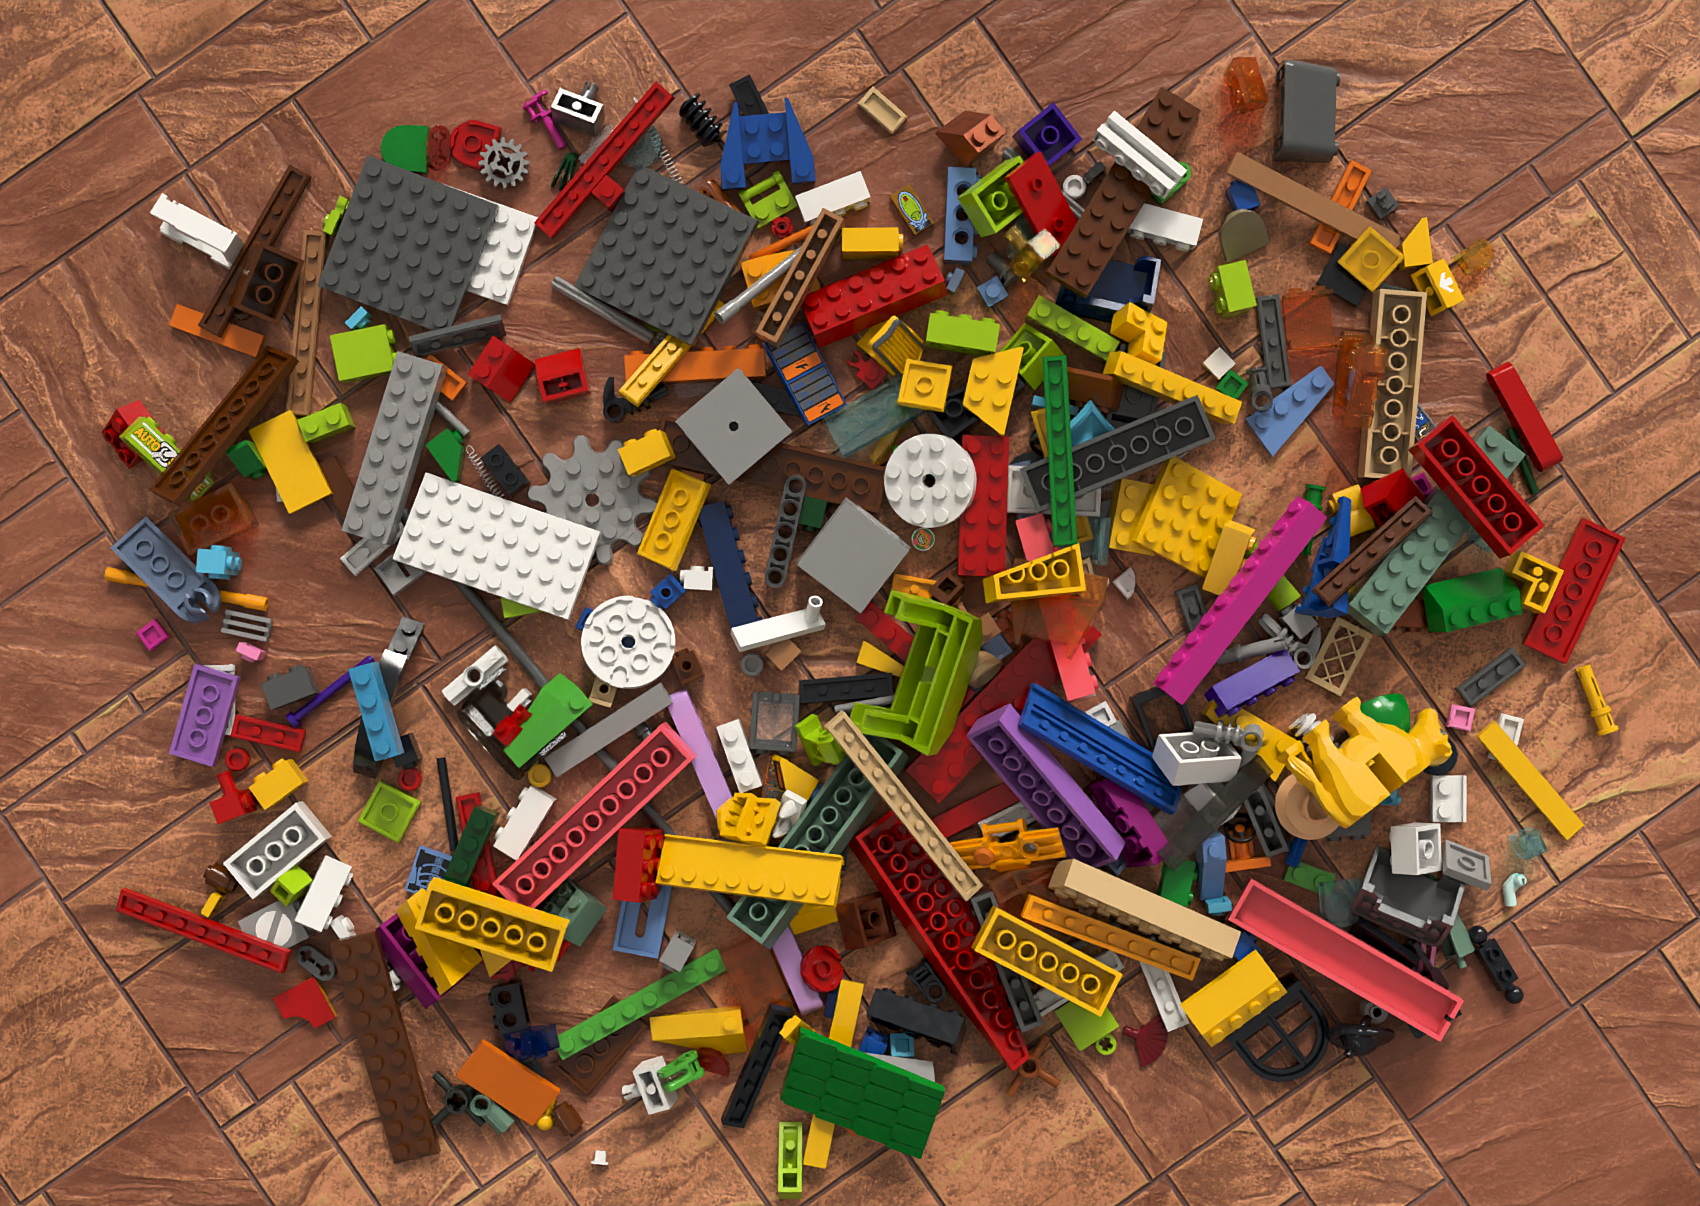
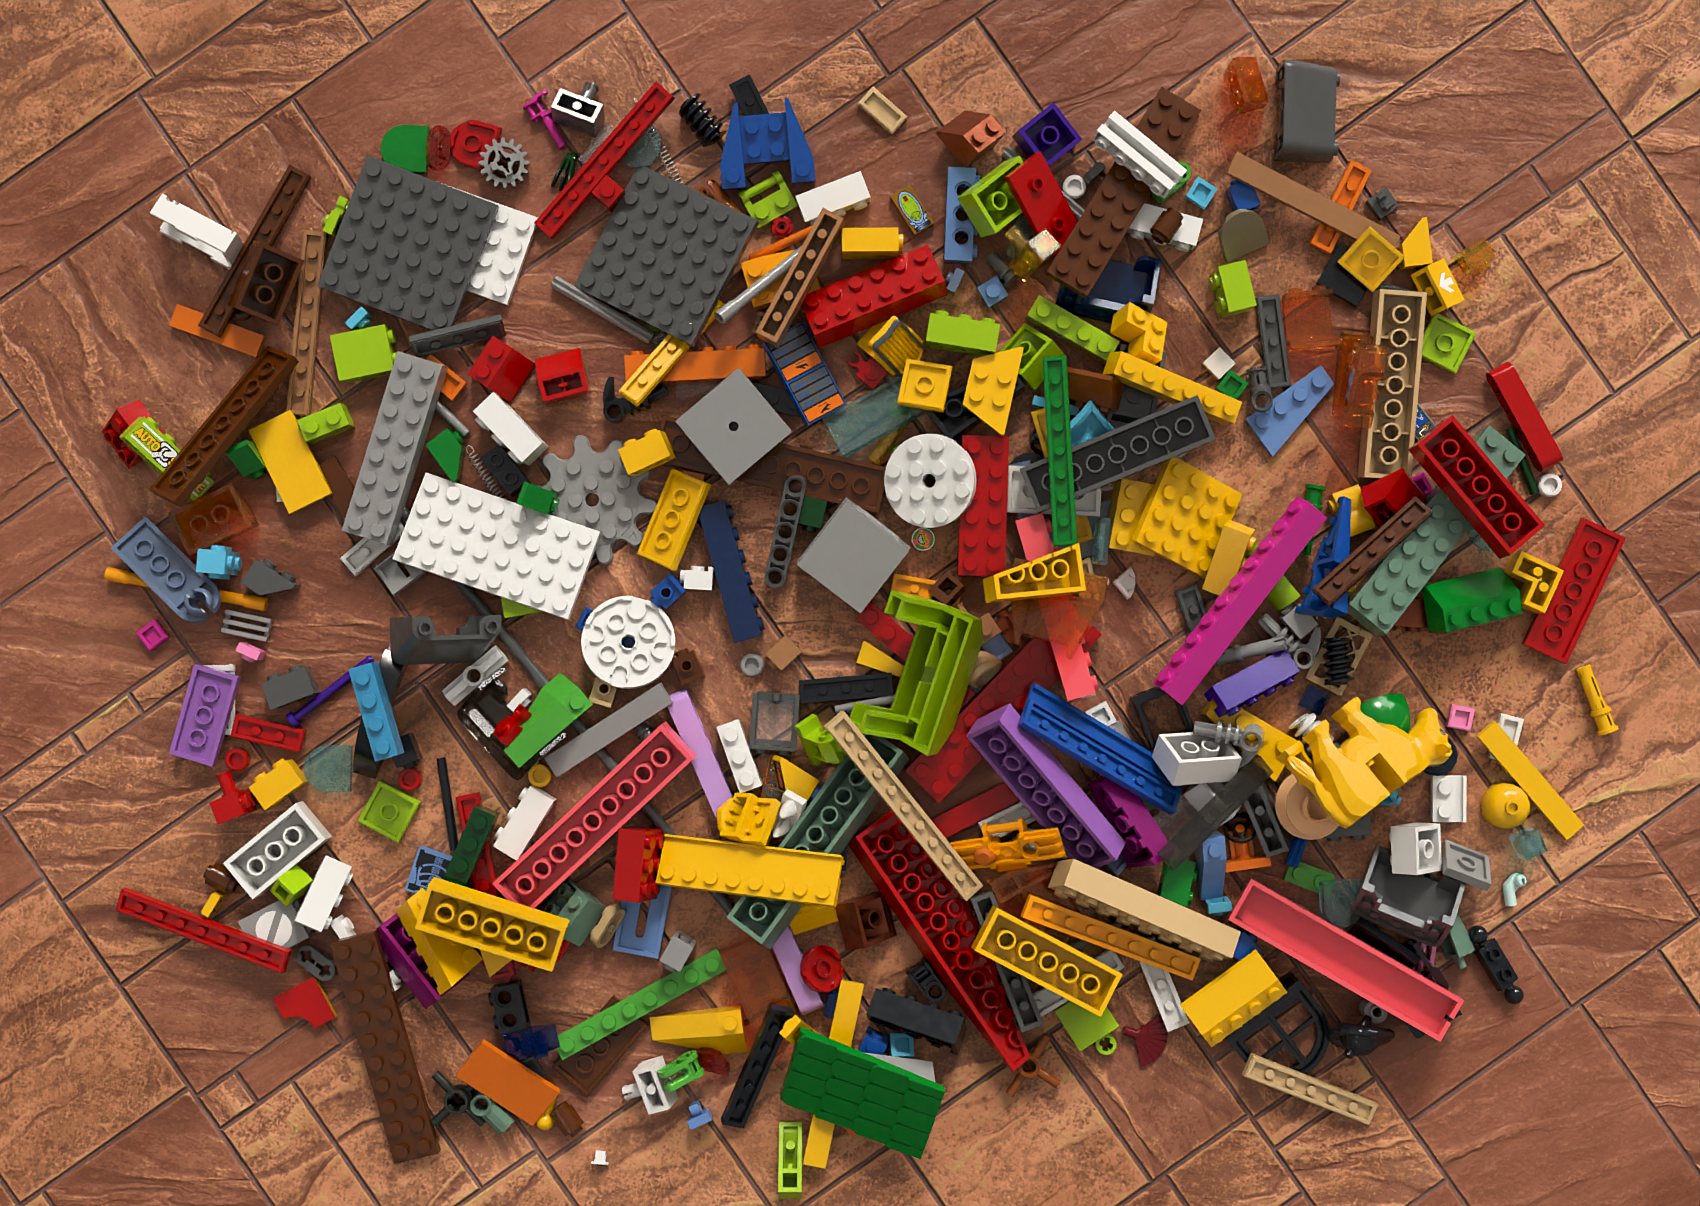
white piece [730,596,826,652] -> none
dark grey tile [1455,647,1526,707] -> none
none -> dark grey slope [240,558,301,596]
none -> clear light blue tile [304,745,353,792]
none -> dark grey windscreen [390,615,501,665]
none -> white brick [473,392,549,466]
none -> green slope [516,481,560,515]
none -> tan plate [590,904,625,948]
none -> medium blue tile [687,1100,713,1130]
none -> reddish brown brick [1150,208,1183,244]
none -> medium azure plate [1184,176,1218,210]
none -> tan tile [1242,1053,1378,1125]
none -> clear blue tile [1298,684,1331,716]
none -> black piece [1322,638,1354,685]
none -> lime tile [1422,313,1477,375]
none -> yellow cylinder [1480,782,1530,829]
none -> white tile [1536,473,1562,497]

